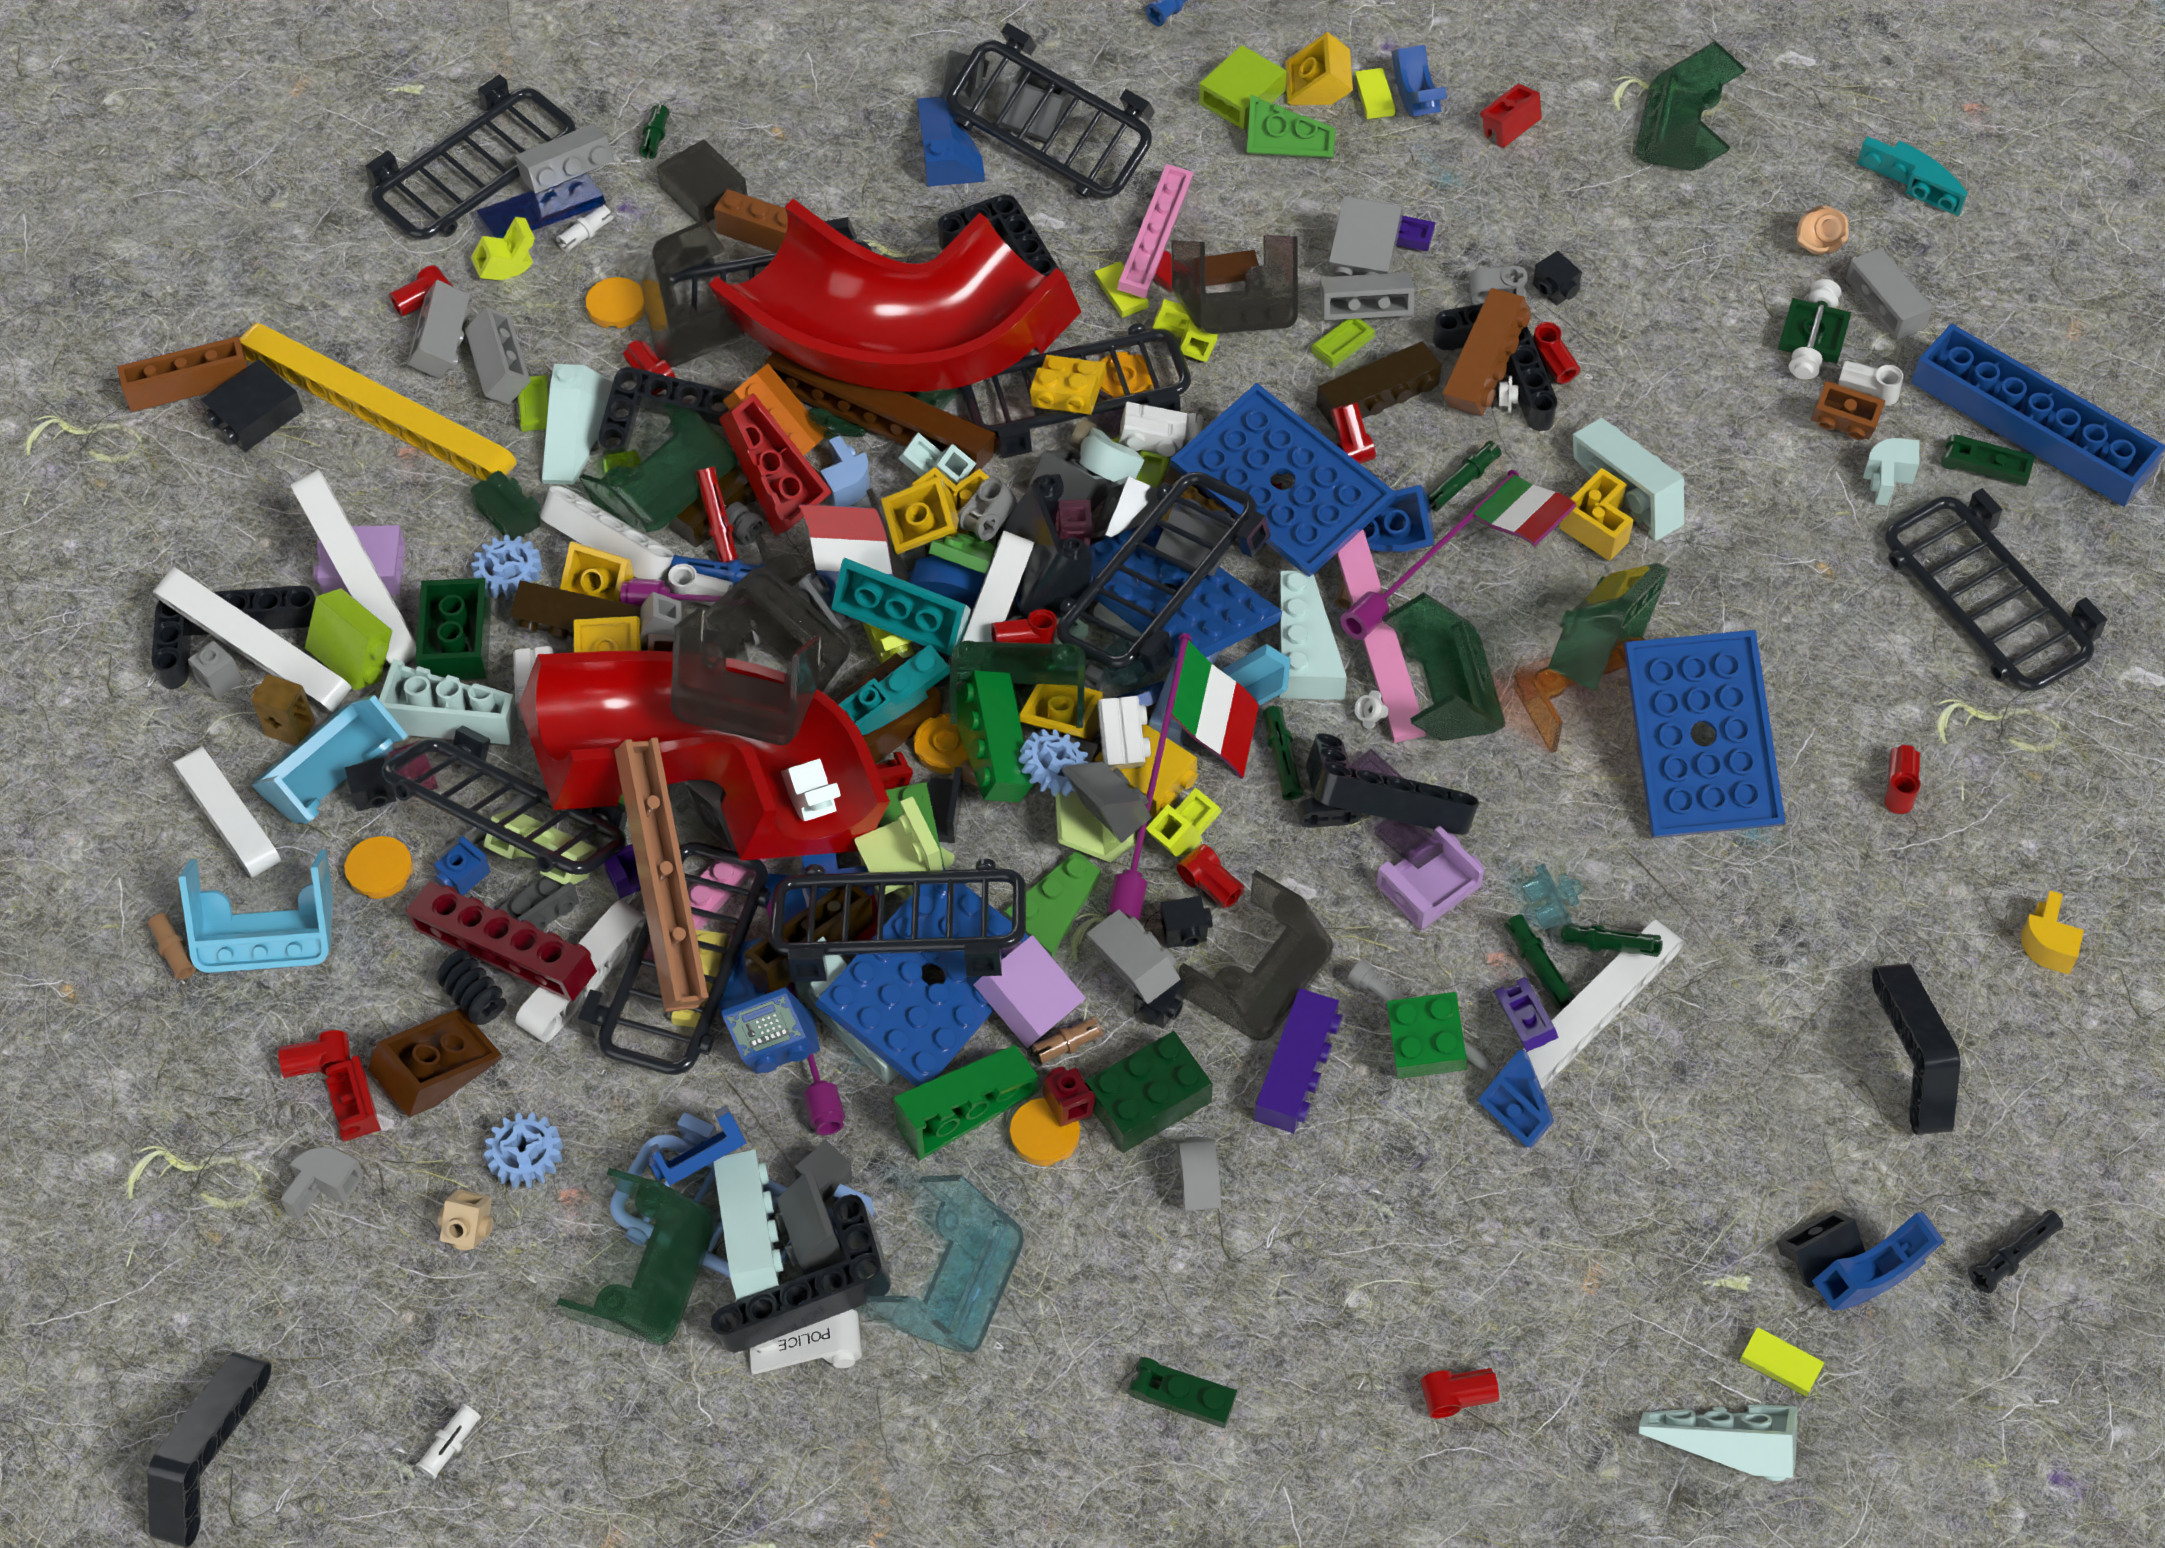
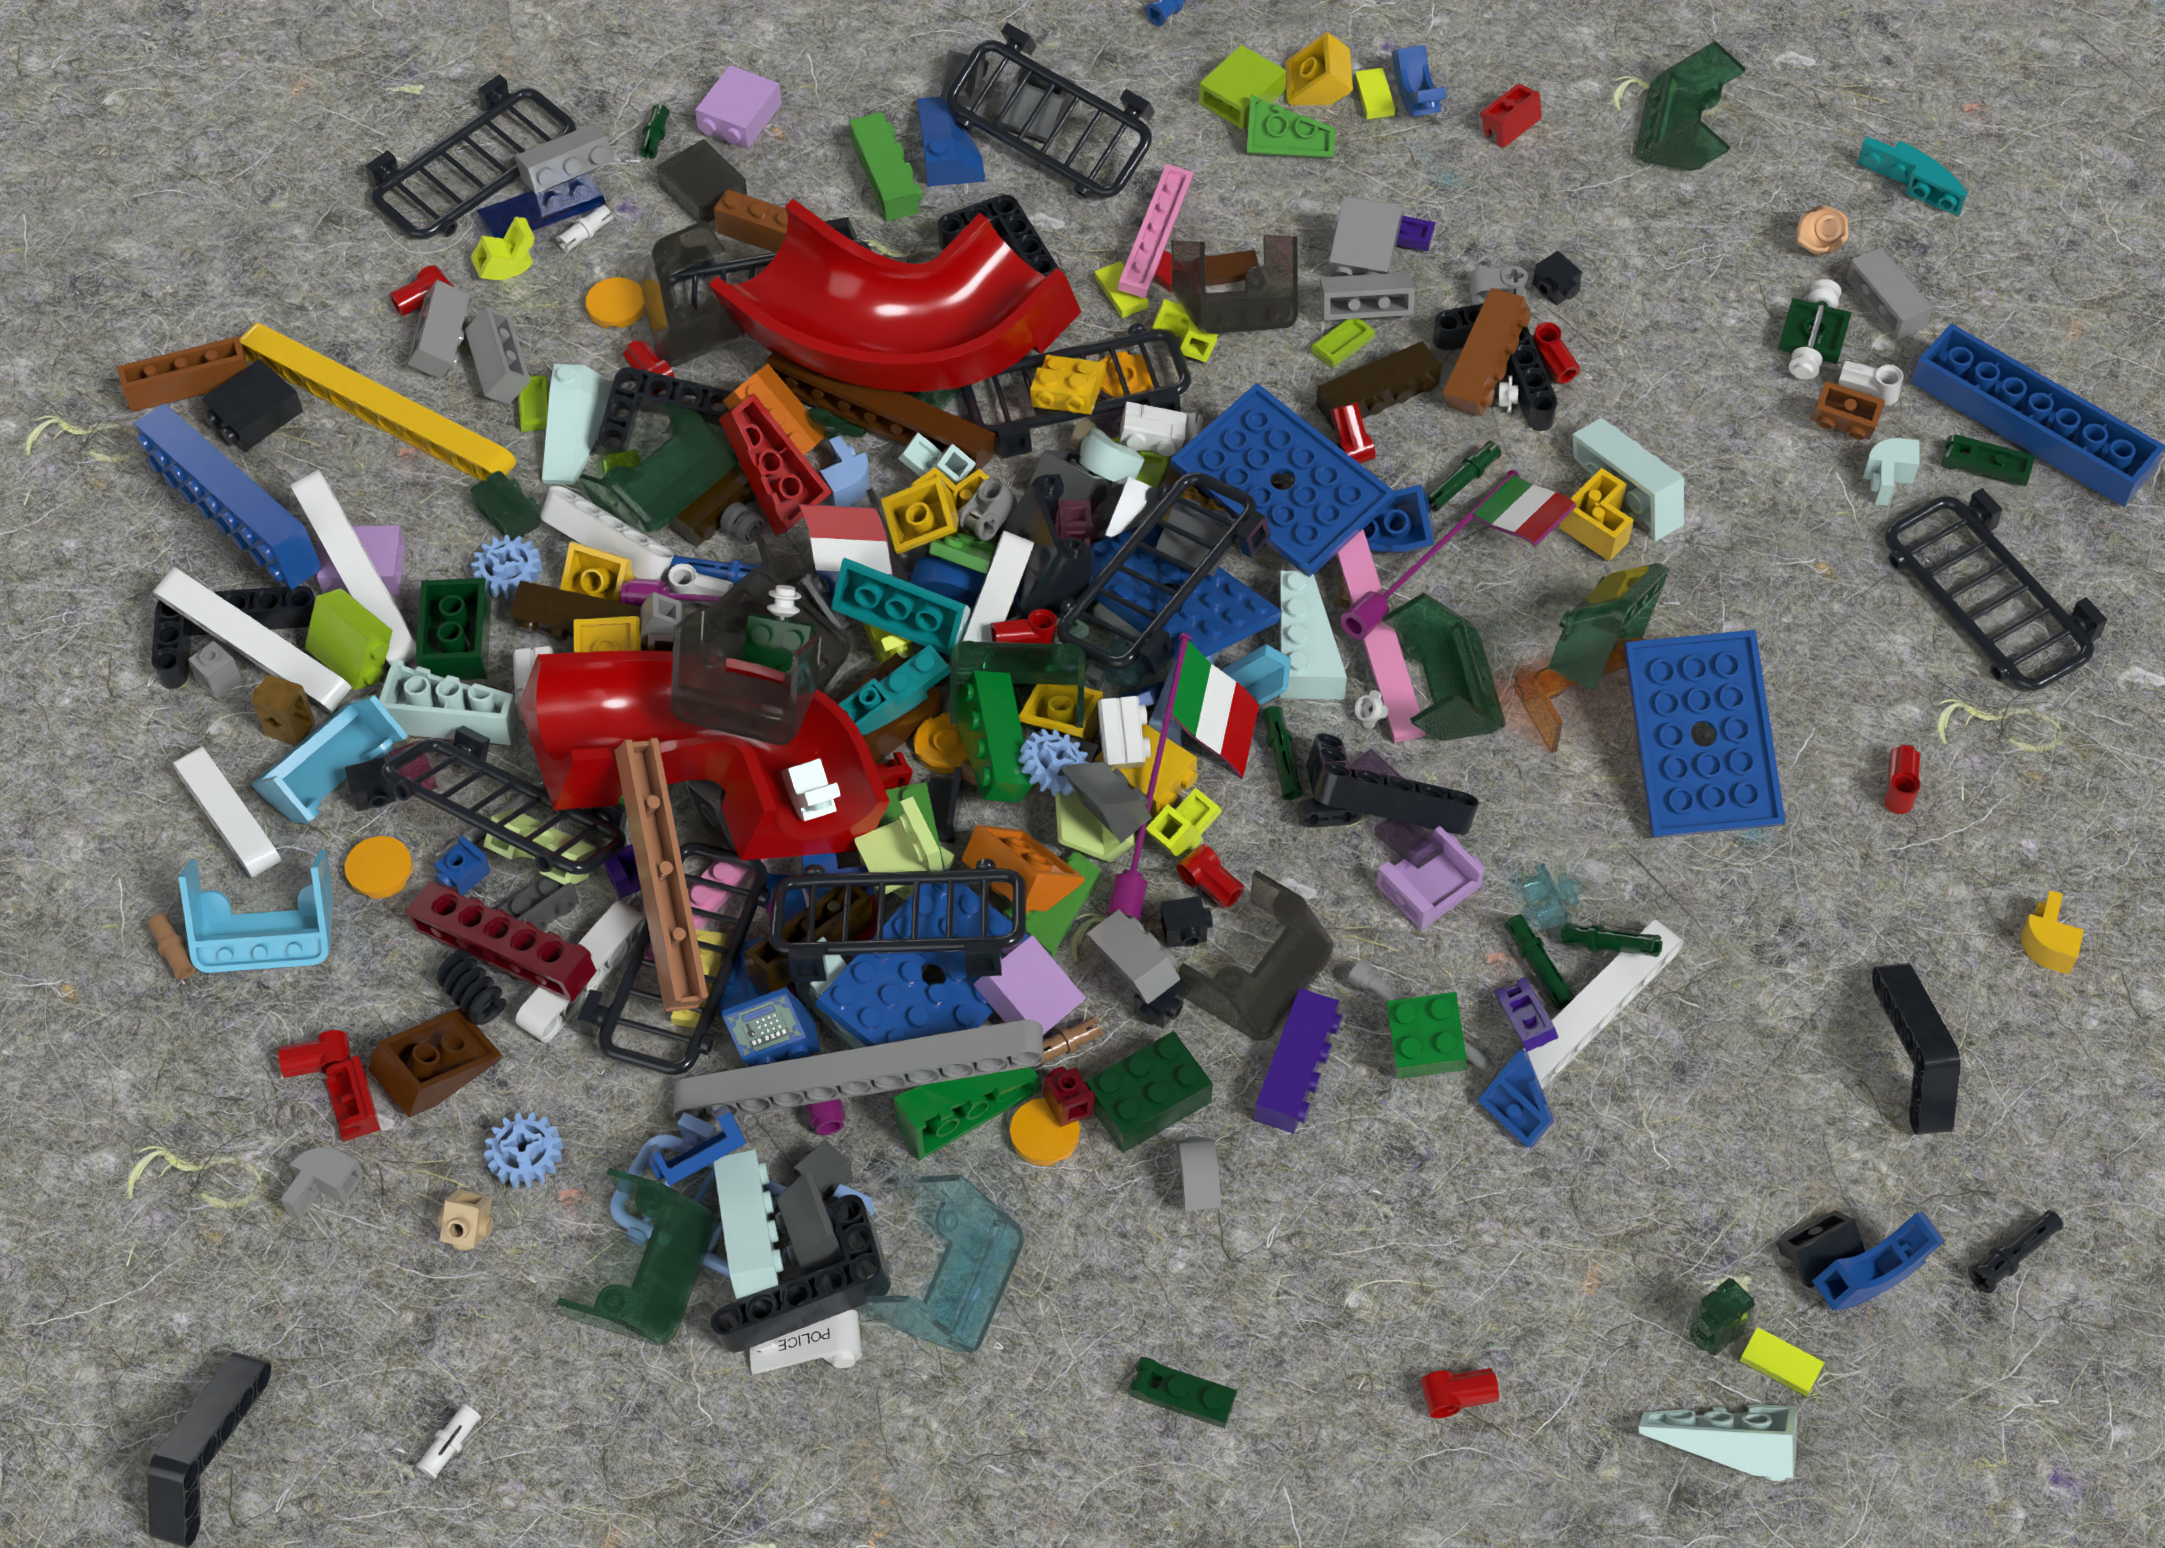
red pin [695,466,739,562] -> none
none -> blue brick [134,403,322,590]
none -> light grey beam [673,1020,1044,1122]
none -> lavender brick [695,65,782,149]
none -> dark green plate [744,585,815,683]
none -> bright green brick [849,112,923,222]
none -> orange slope [961,825,1085,913]
none -> clear green brick [1689,1278,1755,1356]

